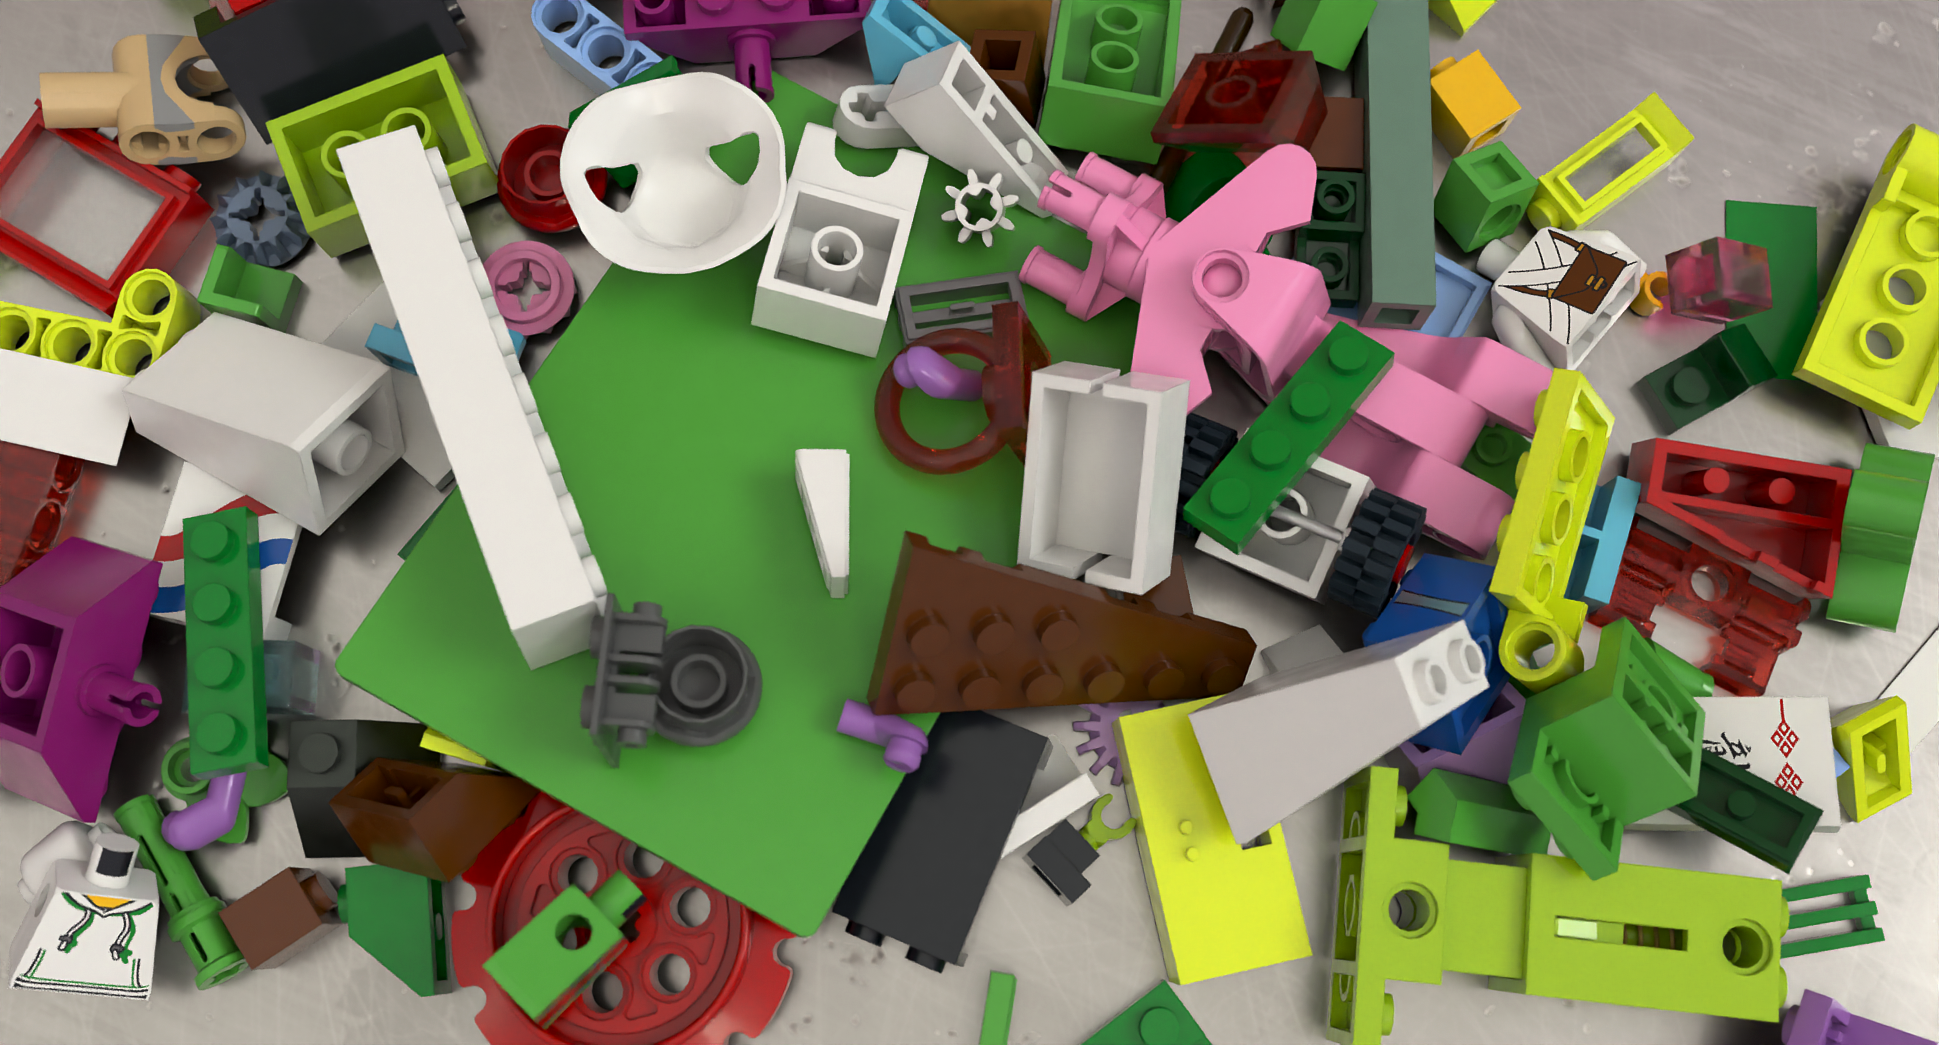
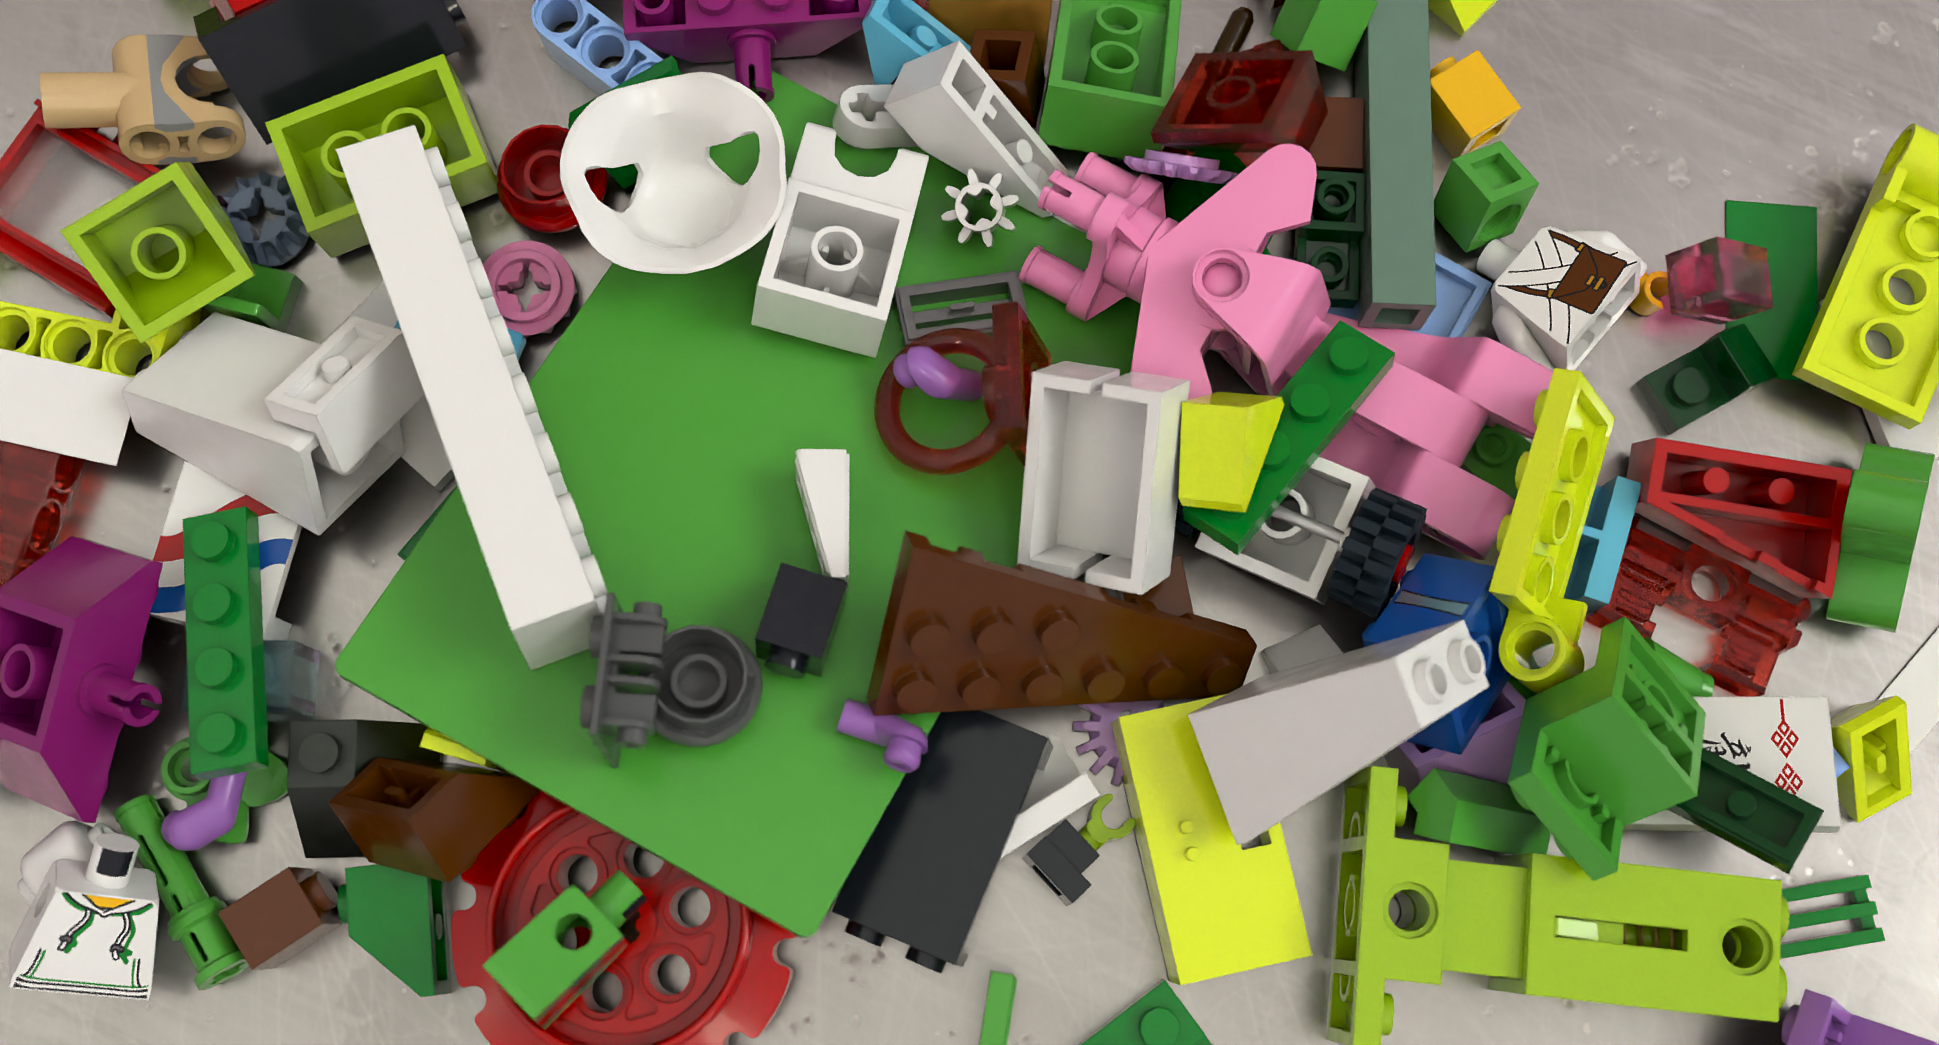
neon yellow window [1526,92,1695,232] -> none
none -> lime slope [60,162,256,343]
none -> white panel [264,315,425,473]
none -> black brick [755,562,847,679]
none -> lavender gear [1124,149,1238,184]
none -> neon yellow slope [1178,392,1284,513]

